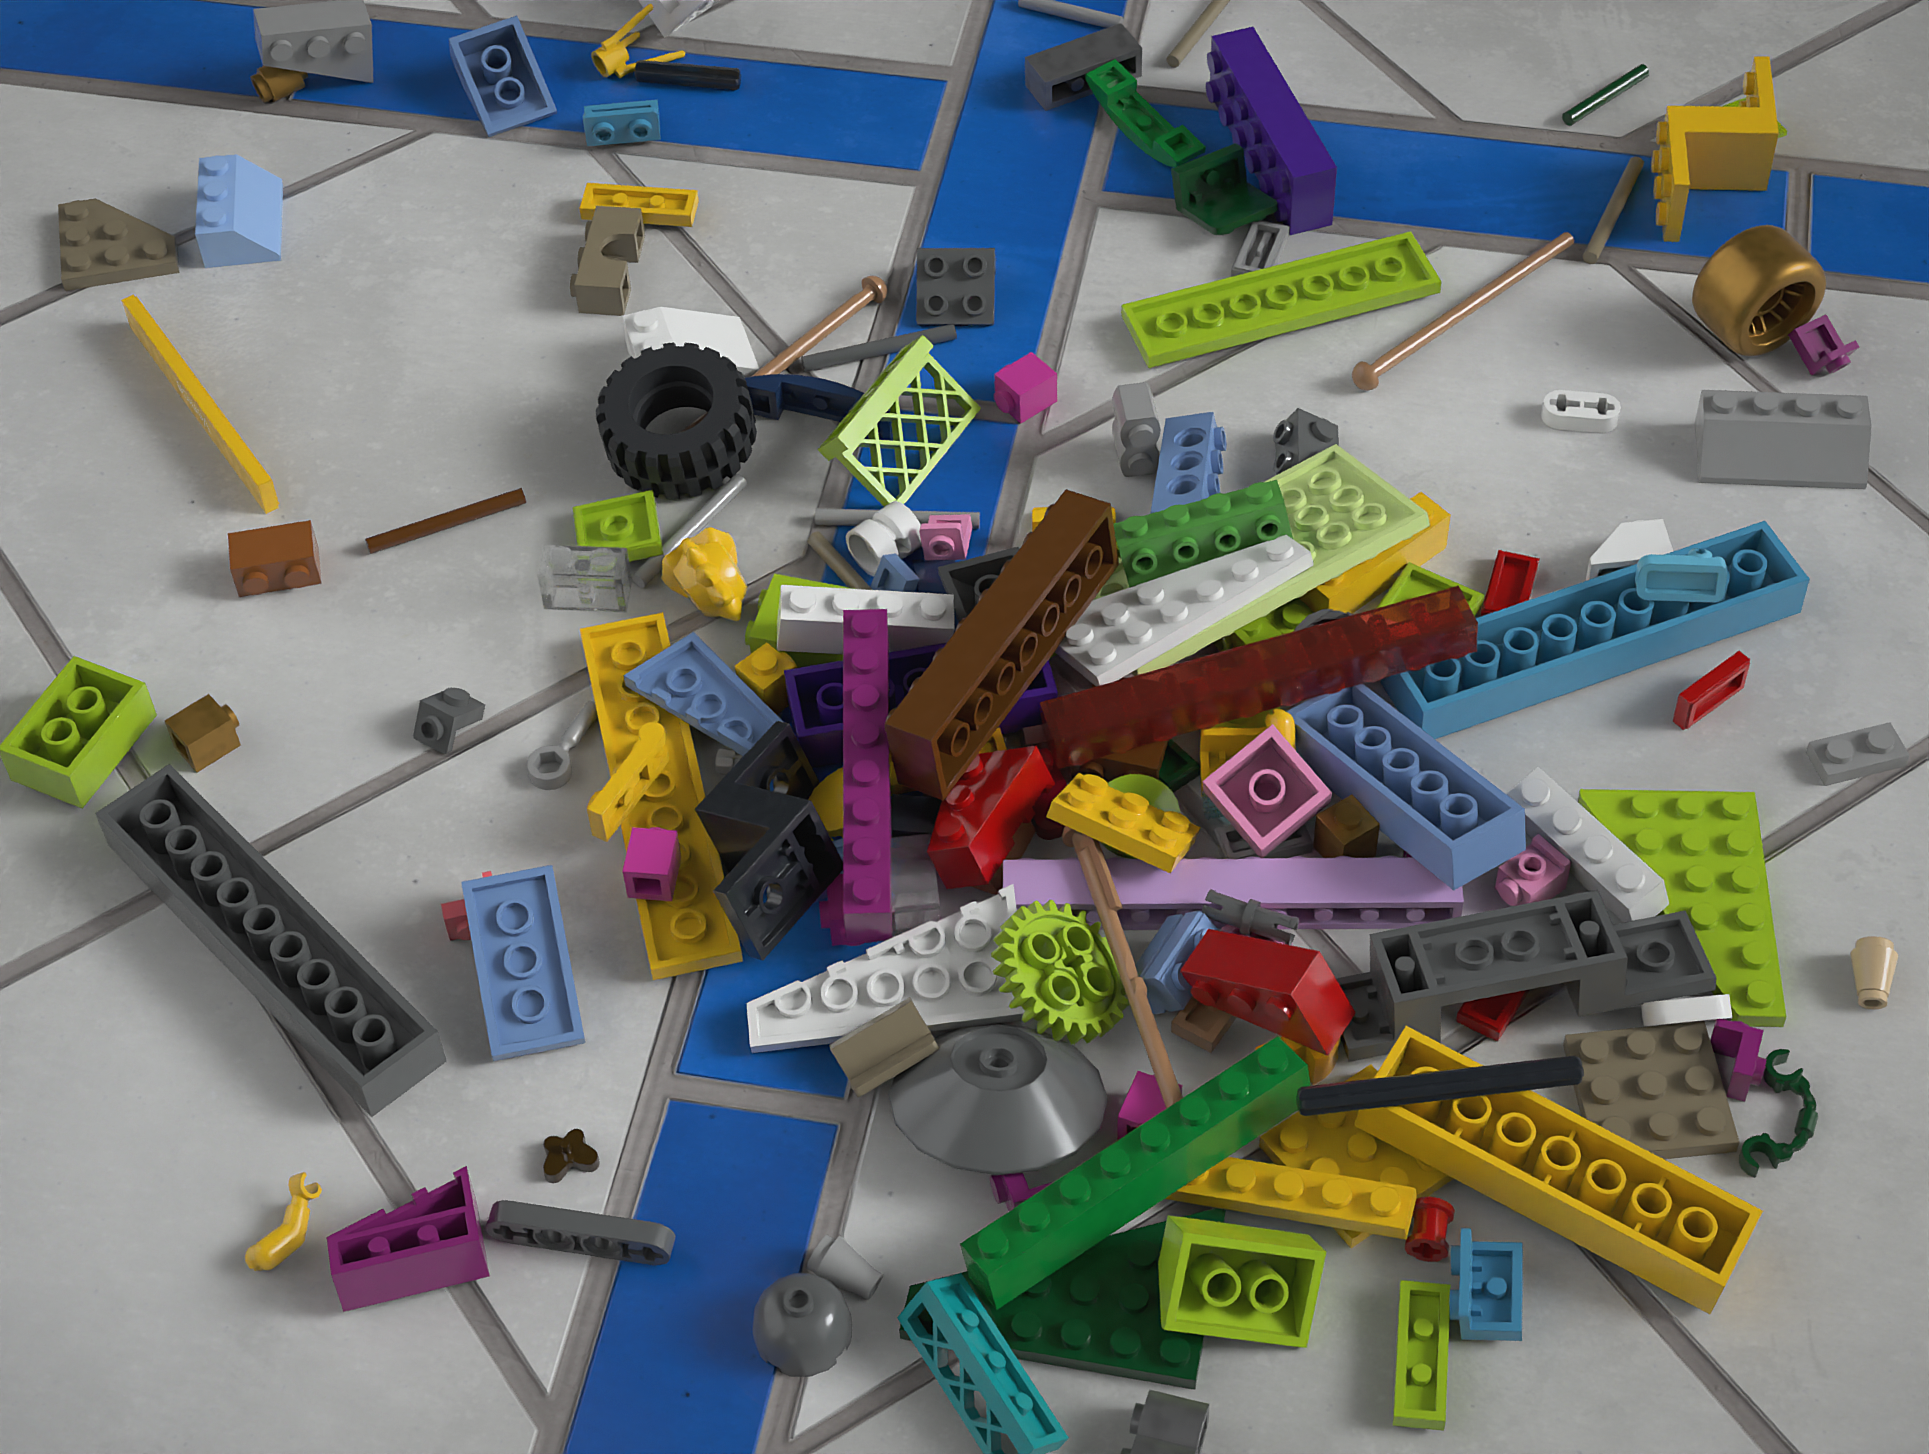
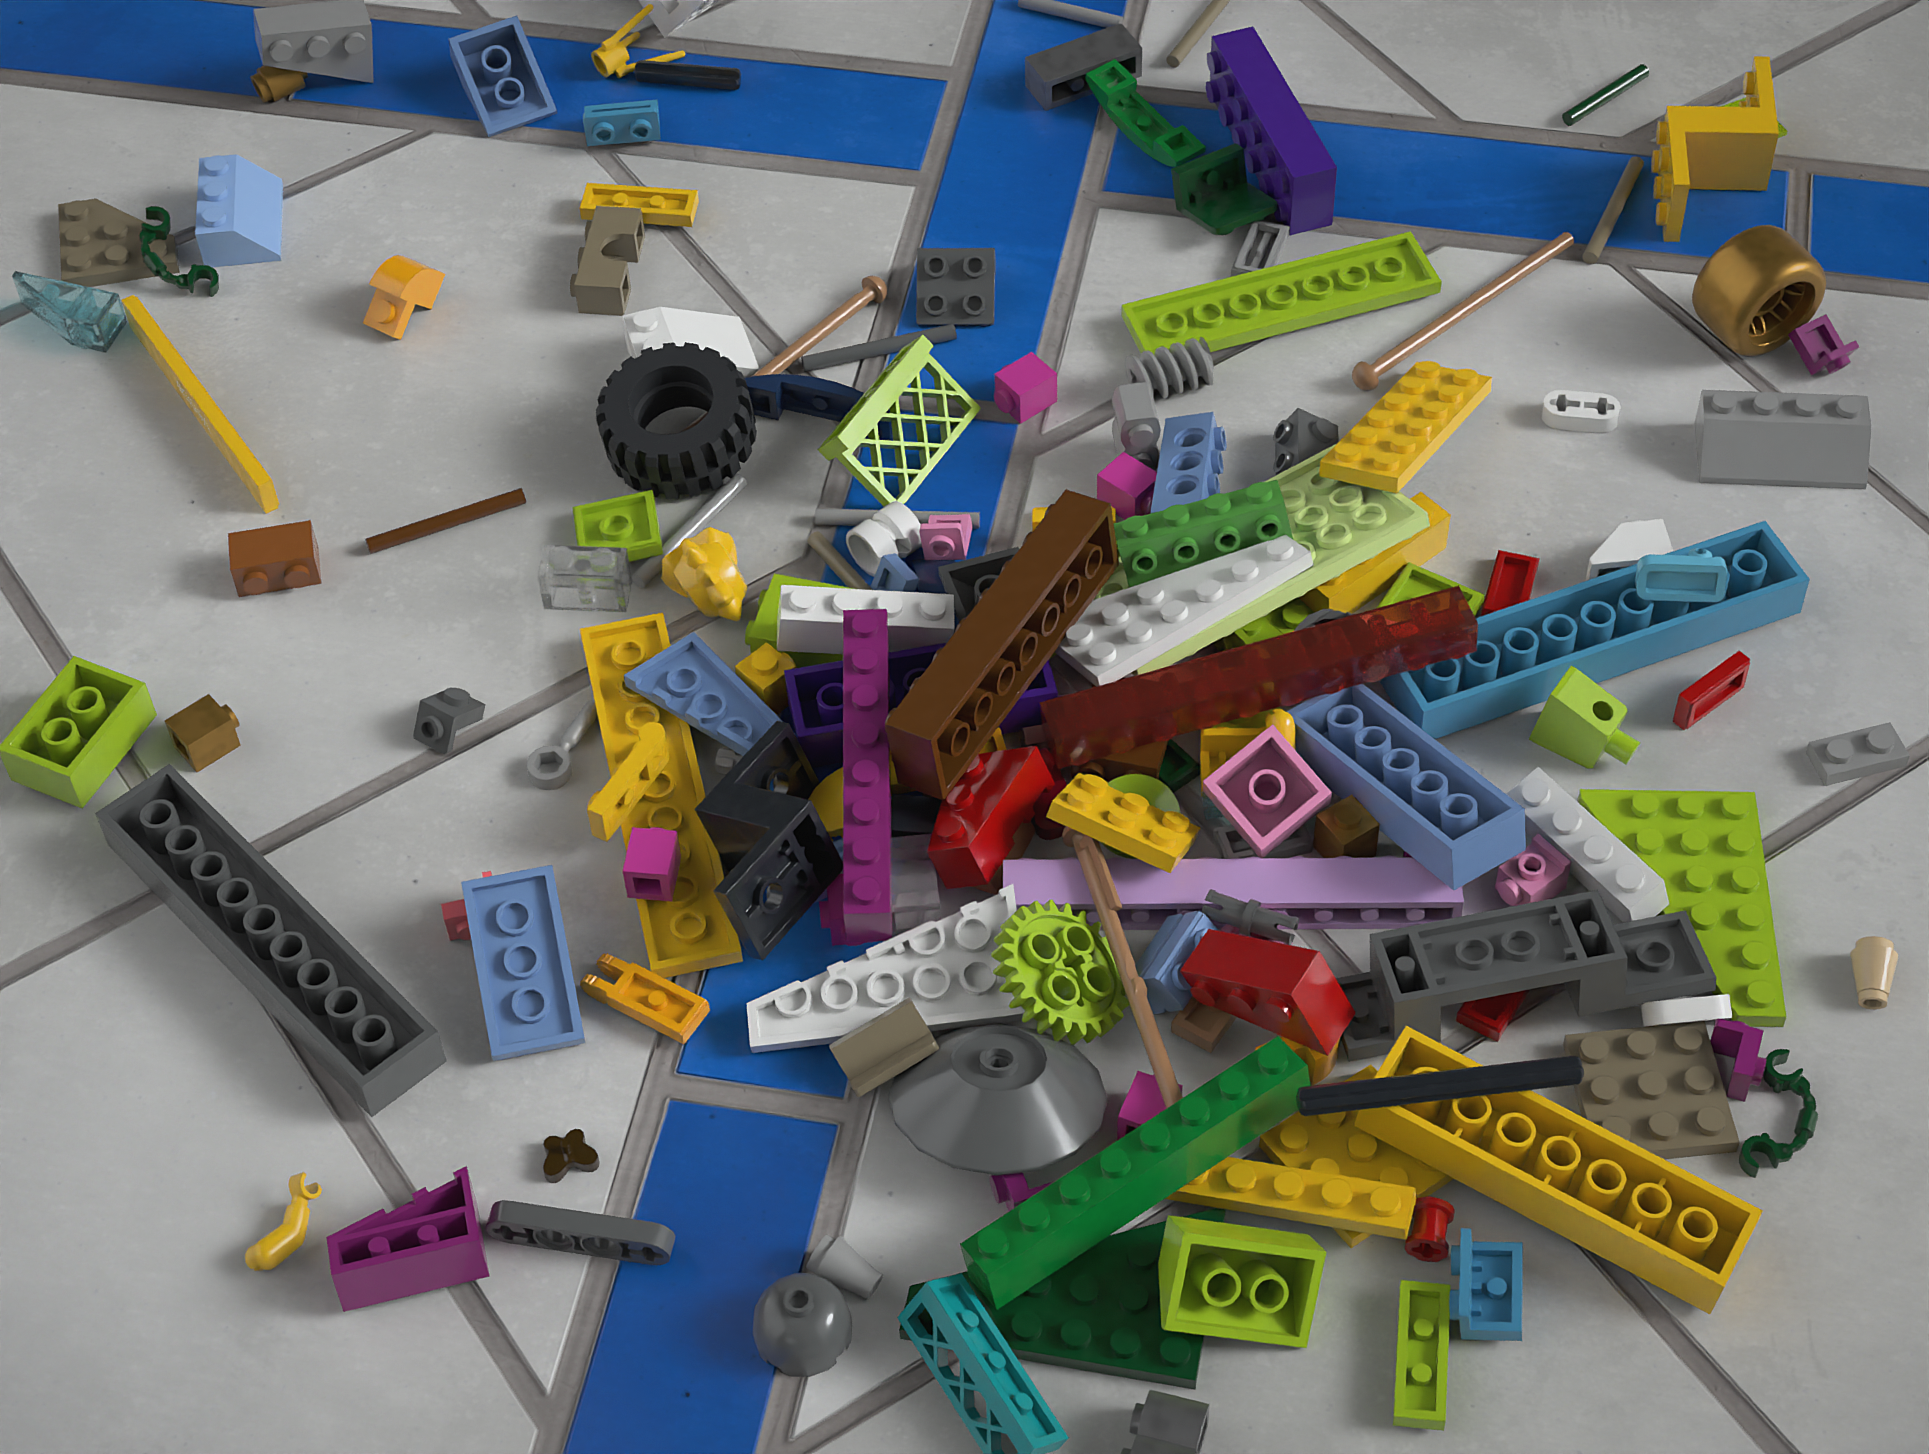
none -> clear light blue slope [12,271,128,353]
none -> dark green piece [139,206,219,297]
none -> light orange brick [363,255,445,340]
none -> light orange hinge [579,953,710,1044]
none -> dark pink brick [1097,452,1157,520]
none -> light grey piece [1125,337,1214,398]
none -> yellow plate [1319,361,1492,493]
none -> lime torso [1529,665,1640,769]

